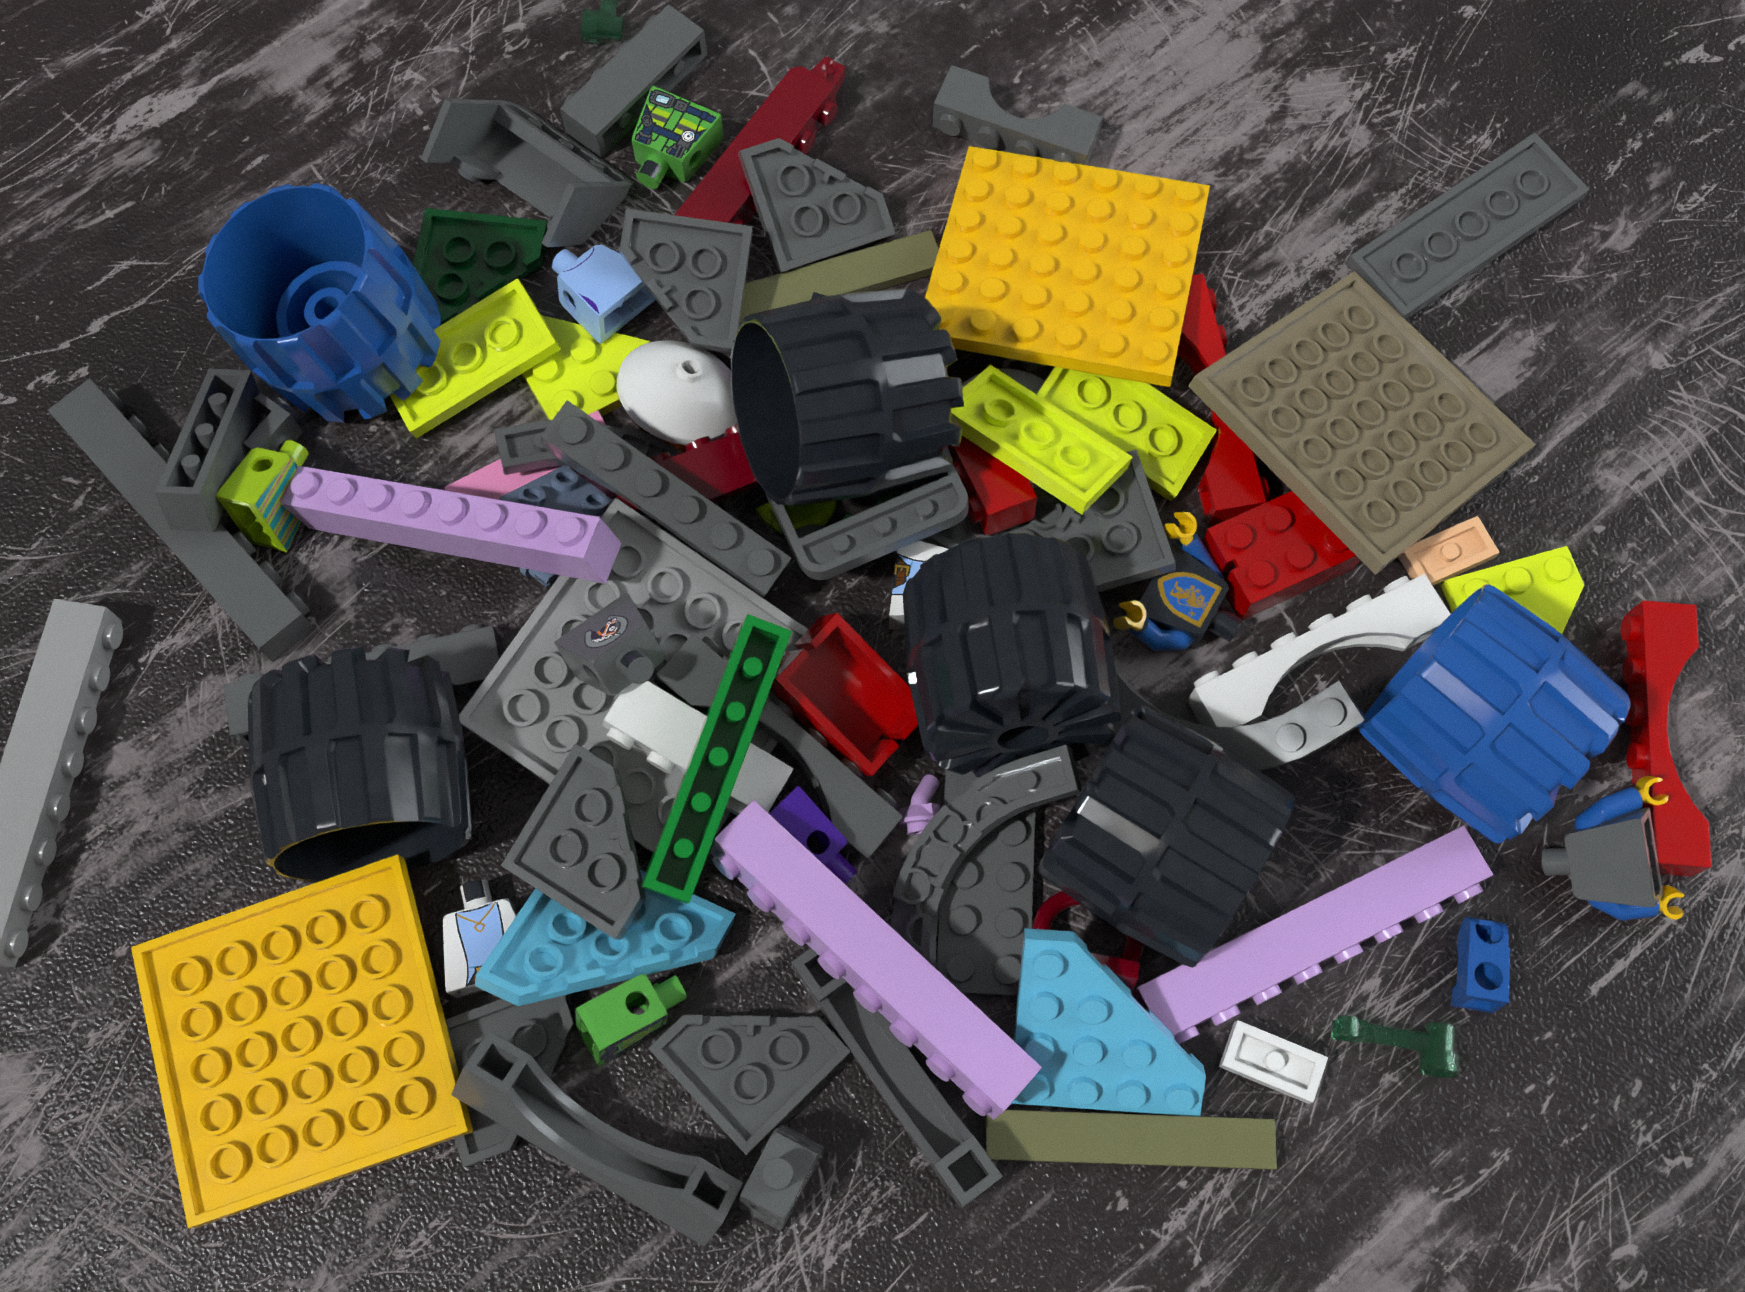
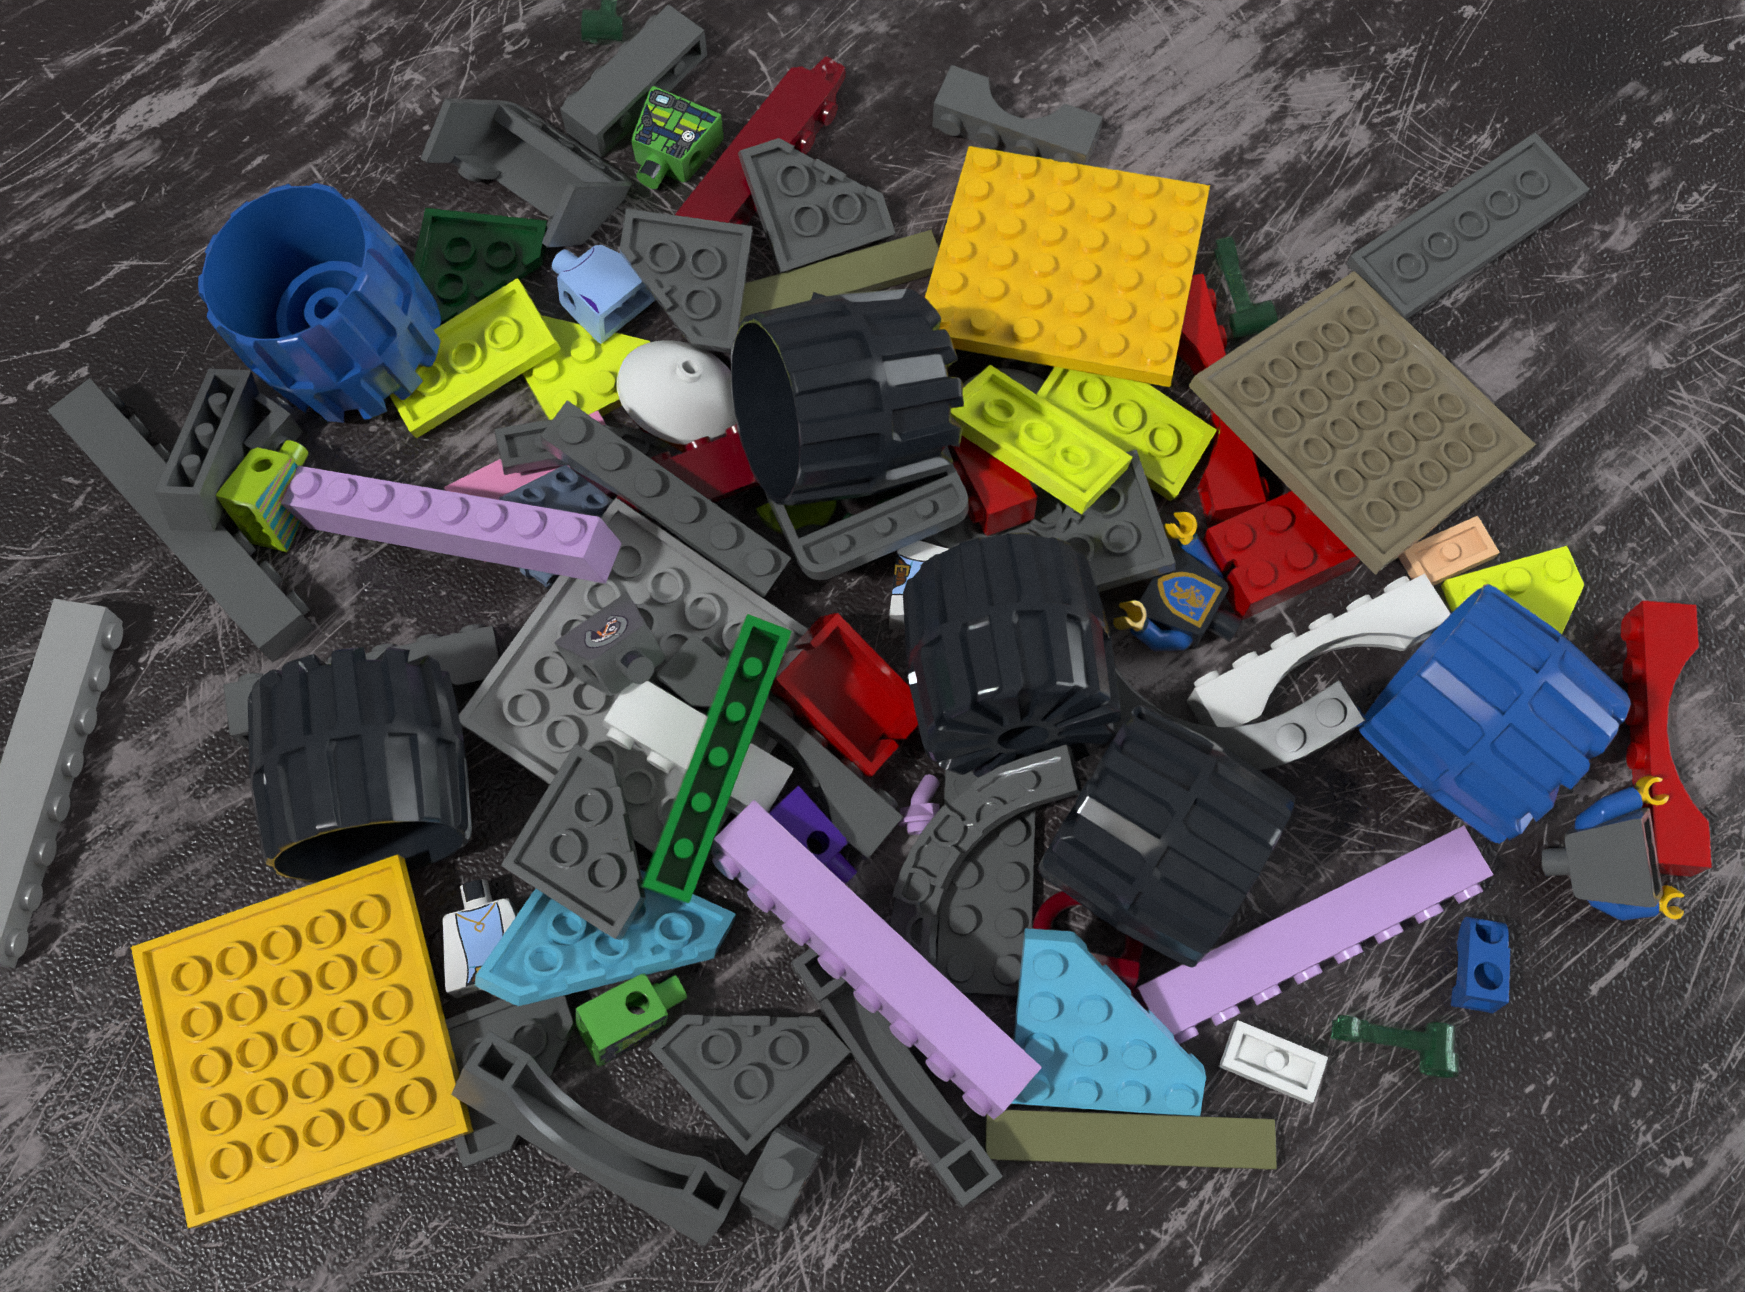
none -> clear green brick [1214,236,1278,338]

